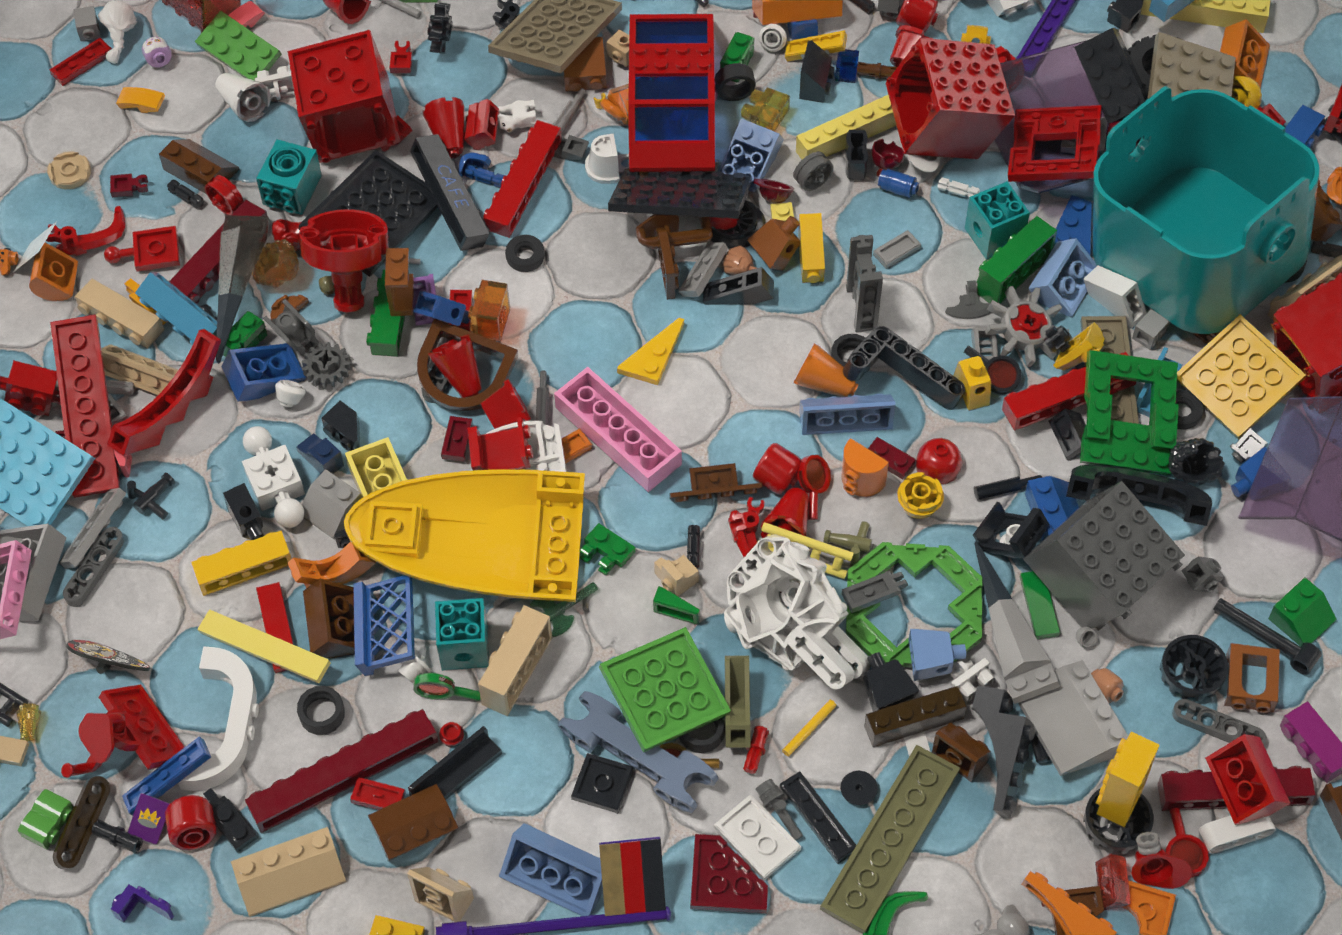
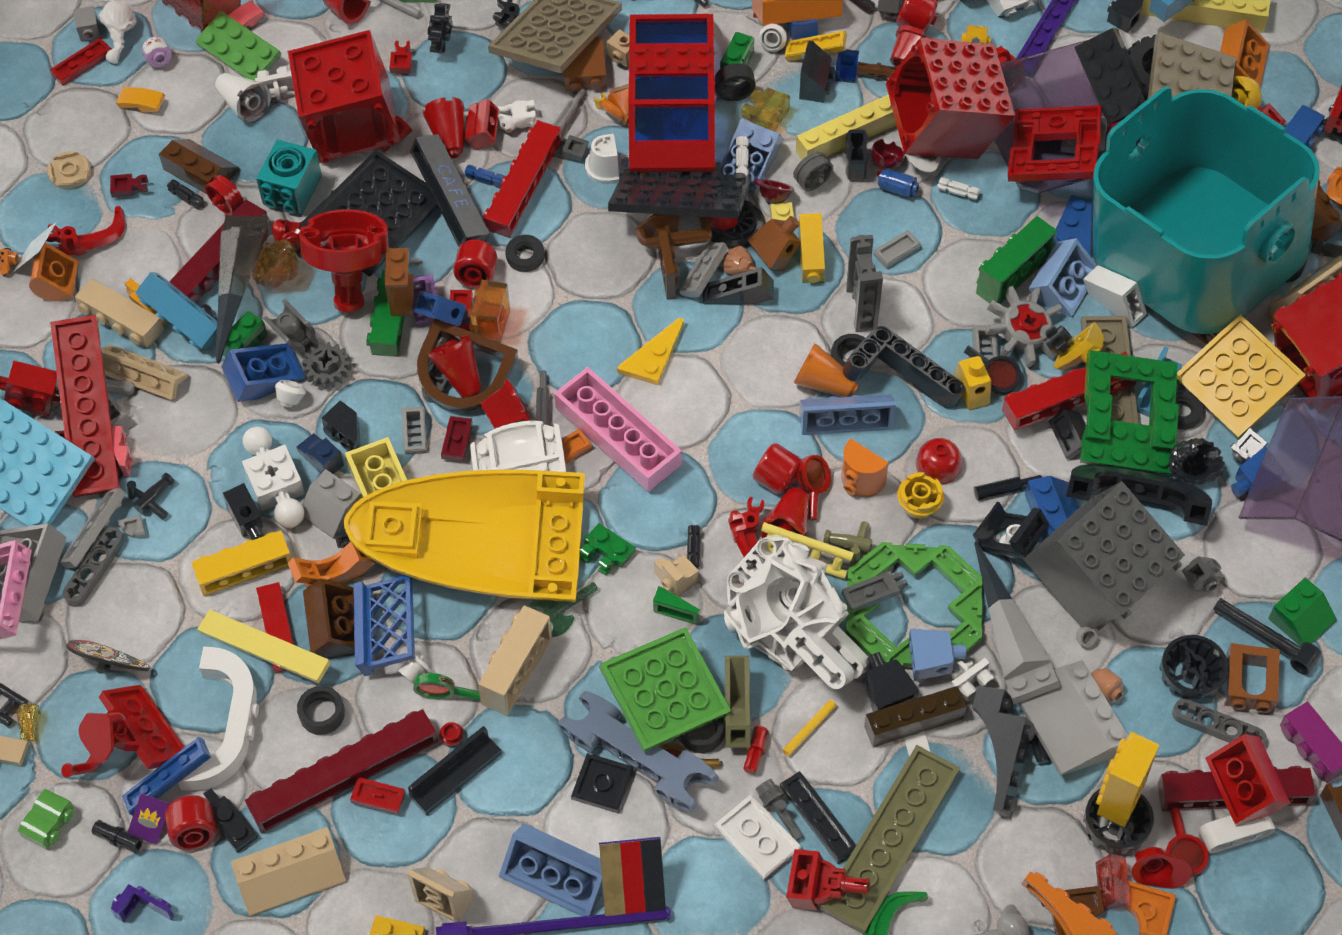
dark brown plate [53,776,110,870] -> none
red plate [104,226,180,272] -> none
red arch [107,329,221,456] -> none
dark orange tile [270,294,309,319] -> none
olive hinge [319,276,335,295] -> none
reddish brown slope [368,784,458,861] -> none
teal brick [435,598,489,671] -> none
blue hair [458,152,491,178] -> none
red panel [468,417,533,471] -> none
reddish brown bracket [669,463,762,502] -> none
dark red plate [690,834,768,914] -> none
black piece [840,770,878,805] -> none
dark red plate [868,437,916,480] -> none
reddish brown slope [932,723,991,782] -> none
dark grey piece [945,280,990,319] -> none
teal brick [965,181,1030,260] -> none
green tile [1019,571,1060,639] -> none
light grey brick [1132,309,1169,350] -> none
light grey bush [1136,832,1161,855] -> none
none -> light grey tile [118,514,147,539]
none -> light grey slope [401,407,427,453]
none -> red head [453,239,498,289]
none -> white axle [736,136,749,176]
none -> red brick [786,849,870,910]

